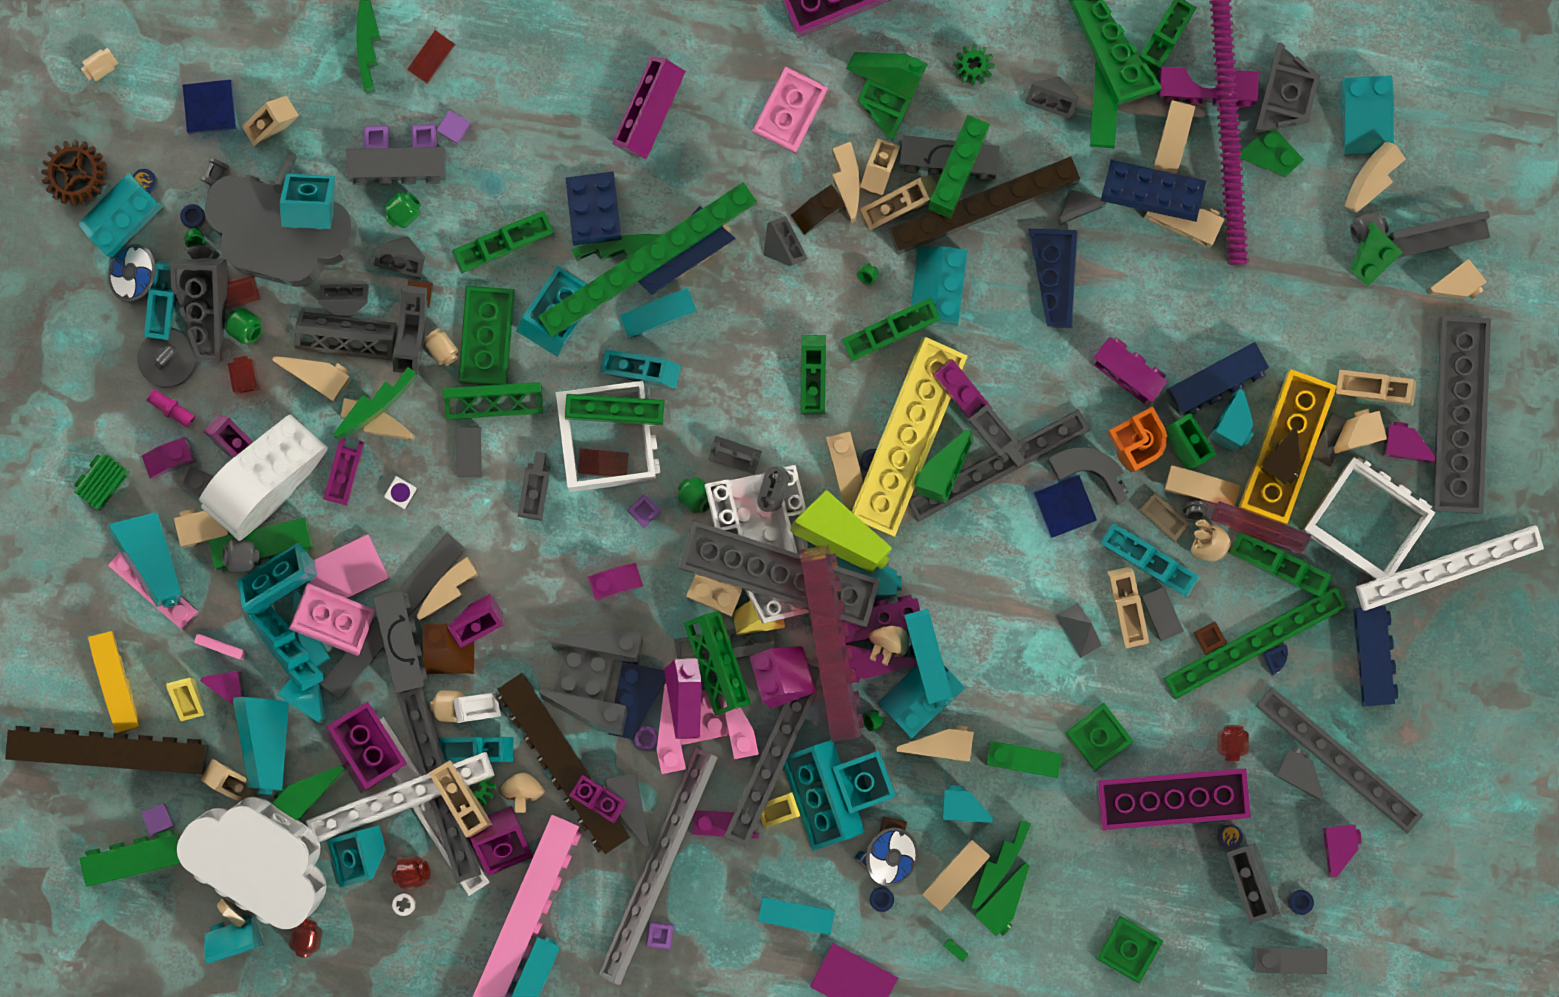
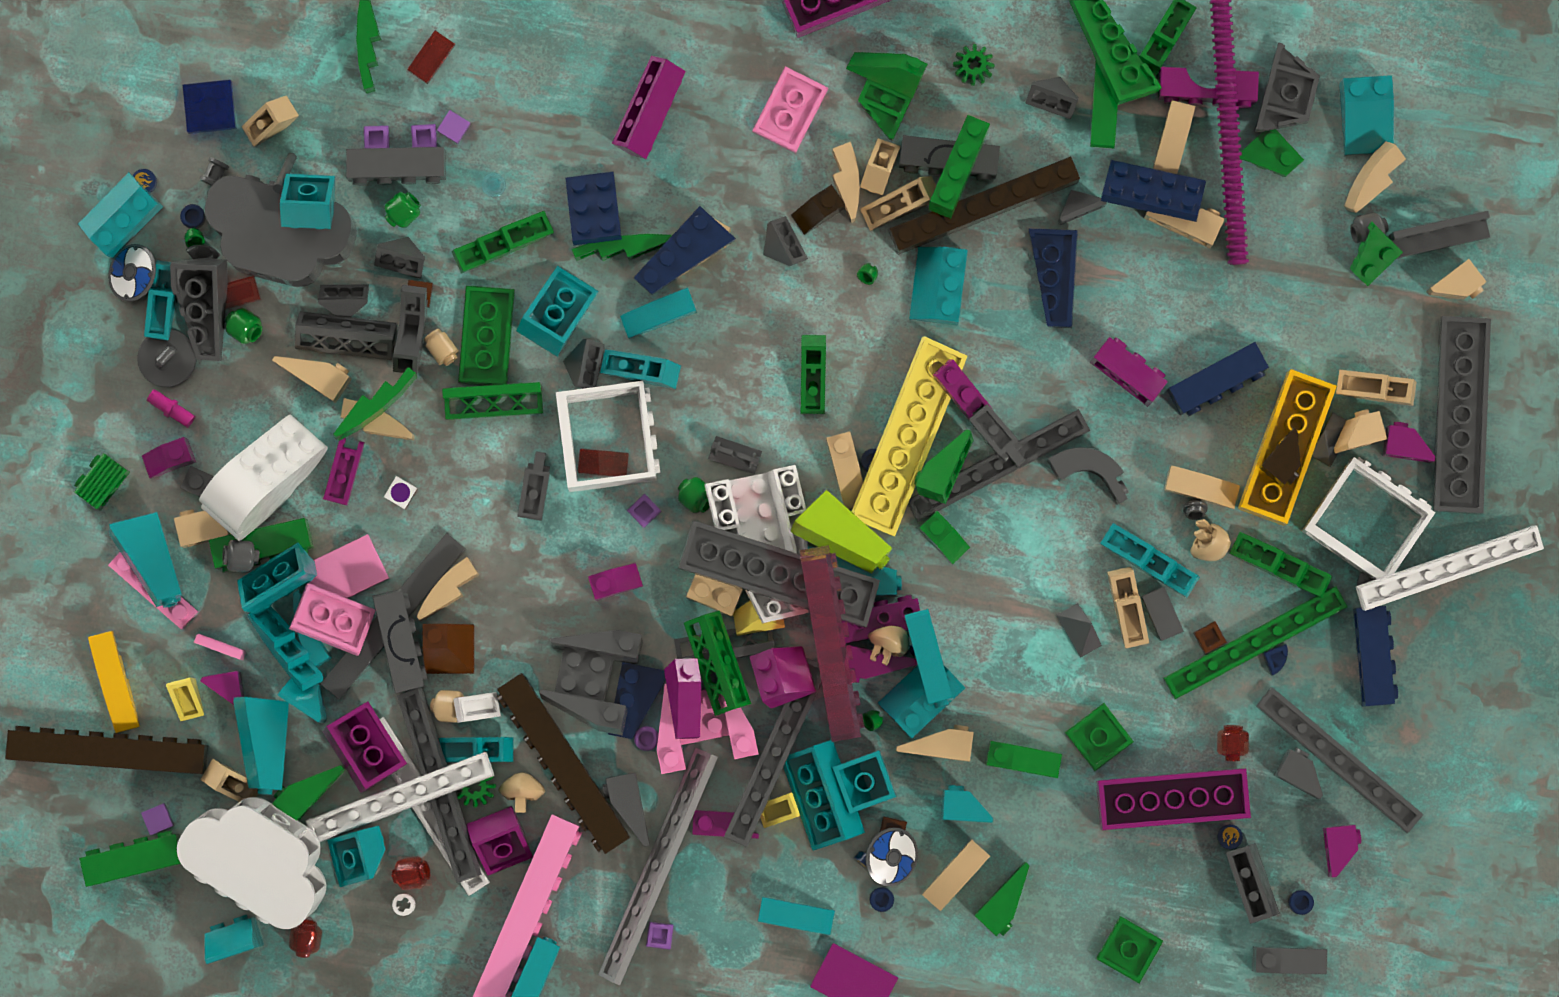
reddish brown gear [41,140,108,206] -> none
tan brick [81,47,119,82] -> none
magenta slope [203,414,253,459] -> none
tan tile [217,898,246,928] -> none
clear red brick [227,356,260,395] -> none
tan slope [429,760,492,838] -> none
magenta slope [448,594,504,648] -> none
dark grey tile [456,427,482,477] -> none
green plate [538,182,757,338] -> none
green tile [565,394,665,426] -> none
magenta slope [569,775,627,823] -> none
dark grey beam [757,466,789,512] -> none
green slope [842,298,941,362] -> none
green tile [943,939,968,962] -> none
green slope [970,820,1031,909] -> none
clear blue plate [1033,475,1097,538] -> none
orange brick [1107,406,1168,472] -> none
dark tan tile [1138,491,1191,543] -> none
green brick [1165,413,1216,470] -> none
teal slope [1208,389,1254,453] -> none
clear pink tile [1210,501,1311,554] -> none
none -> dark grey slope [563,339,605,389]
none -> green slope [919,511,970,565]

